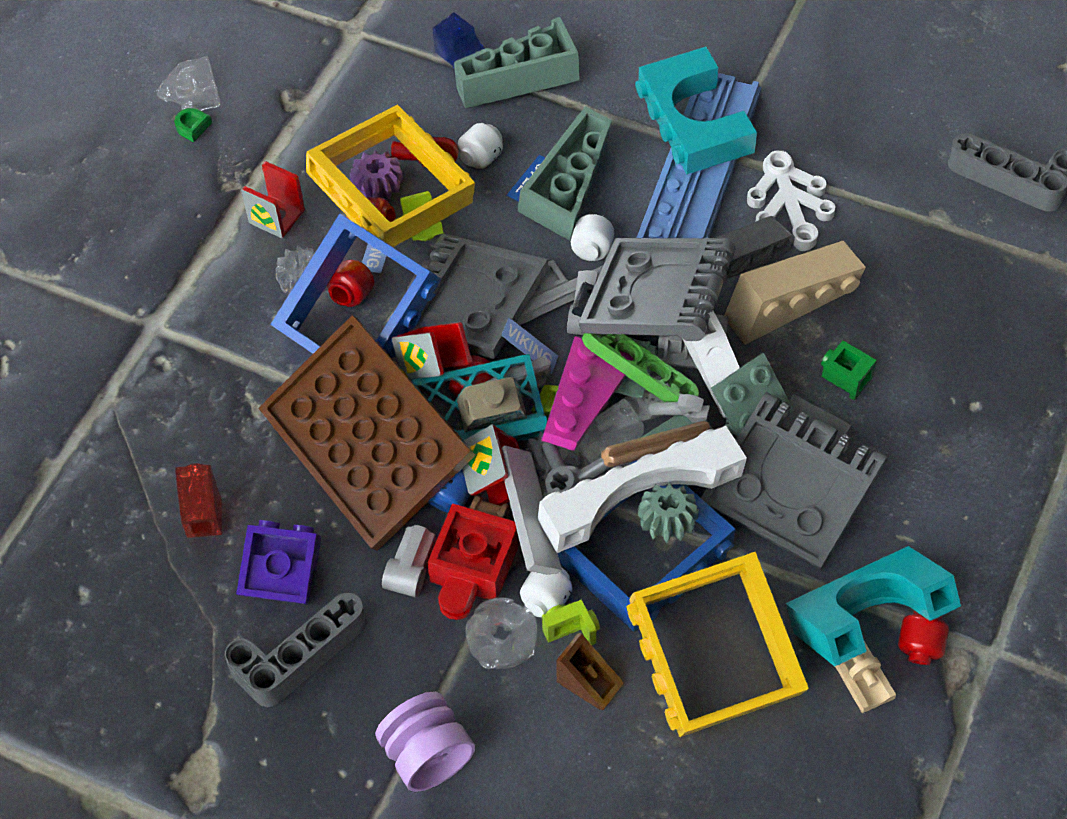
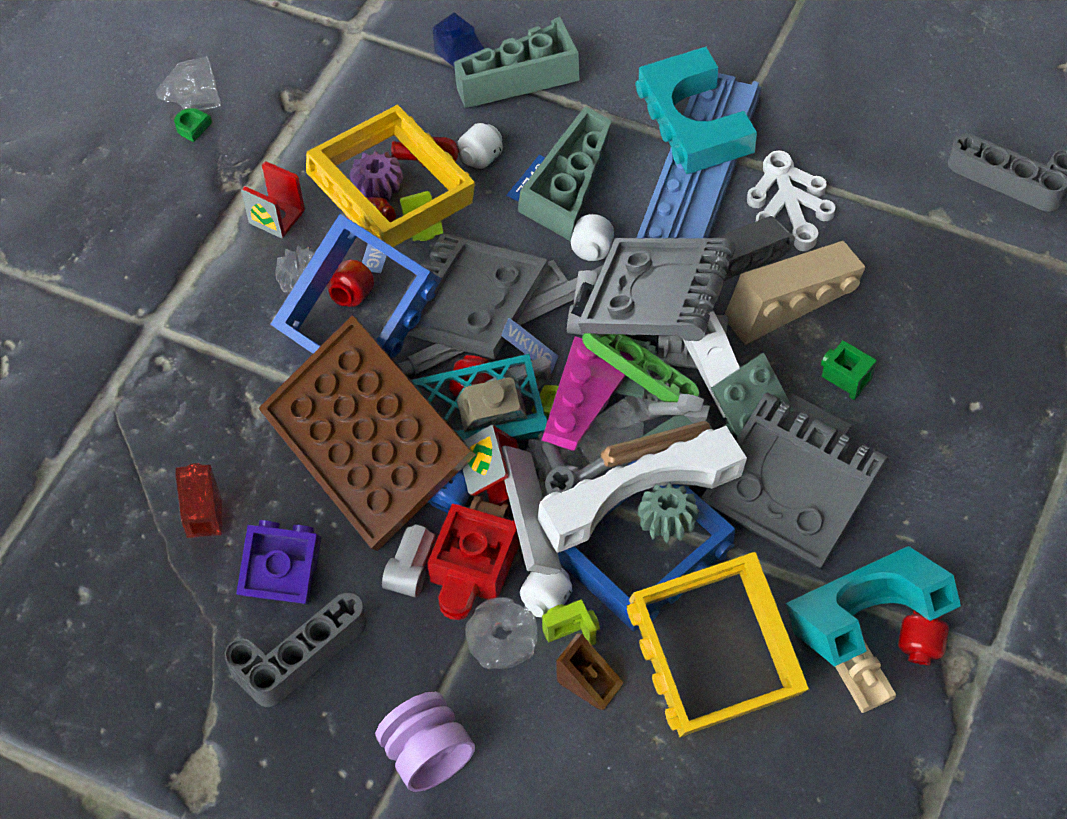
piece [392,322,472,379] -> none

